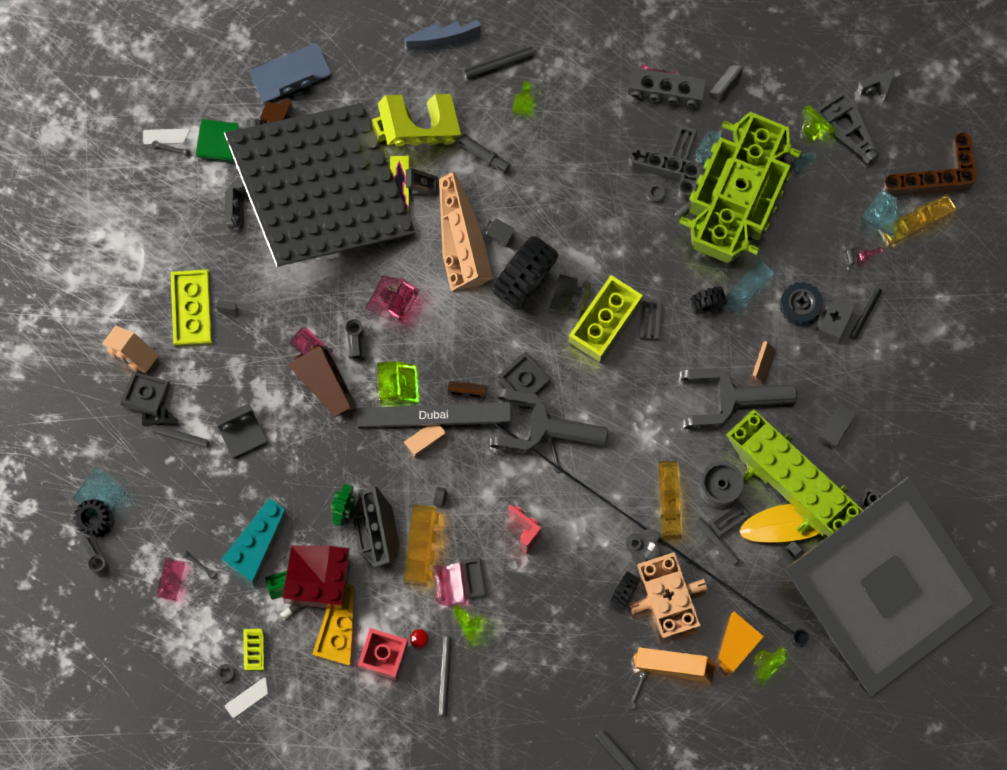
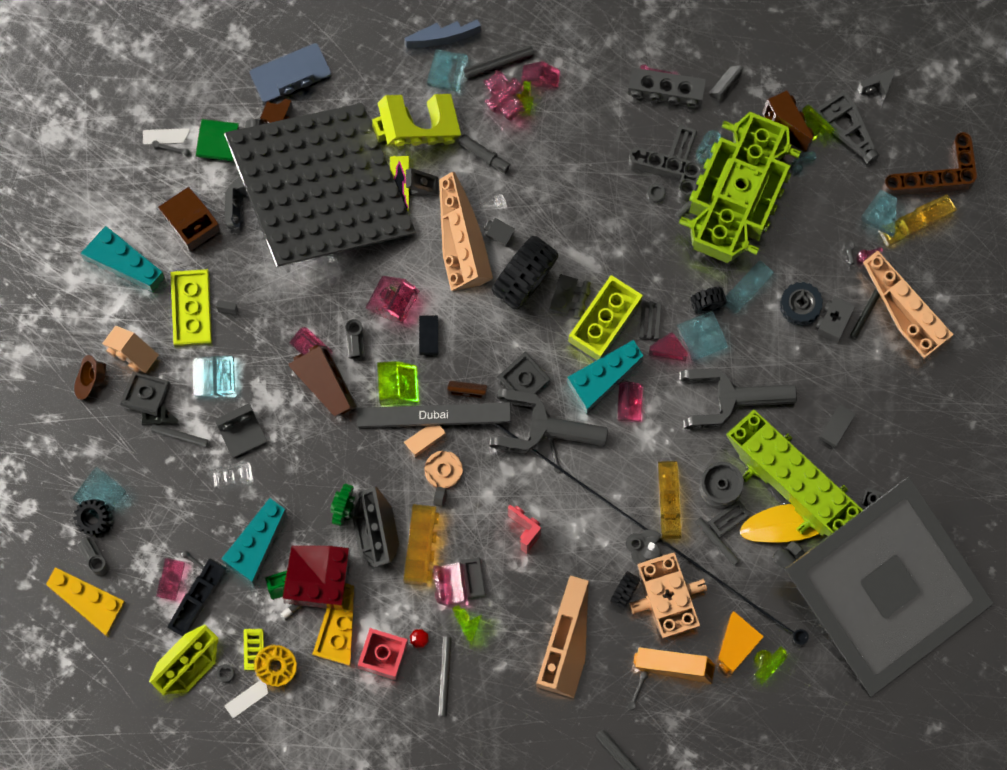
light nougat slope [751,341,776,385] -> none
none -> yellow wing [46,567,125,637]
none -> reddish brown piece [74,355,106,400]
none -> teal wedge [80,226,165,293]
none -> neon yellow wedge [149,624,219,695]
none -> reddish brown slope [158,187,221,252]
none -> black slope [167,558,227,636]
none -> clear light blue slope [193,356,235,398]
none -> clear slope [209,461,253,489]
none -> yellow wheel [254,645,297,687]
none -> black slope [419,315,438,355]
none -> light nougat tile [424,451,463,489]
none -> clear light blue plate [427,49,468,92]
none -> clear hand [479,194,507,208]
none -> clear pink axle [483,69,525,122]
none -> clear pink slope [521,61,560,89]
none -> light nougat wedge [536,575,589,698]
none -> teal wedge [567,340,643,415]
none -> clear pink slope [617,381,643,422]
none -> clear pink slope [648,332,688,362]
none -> clear light blue slope [677,311,728,361]
none -> reddish brown slope [762,91,814,153]
none -> light nougat wedge [863,251,953,359]

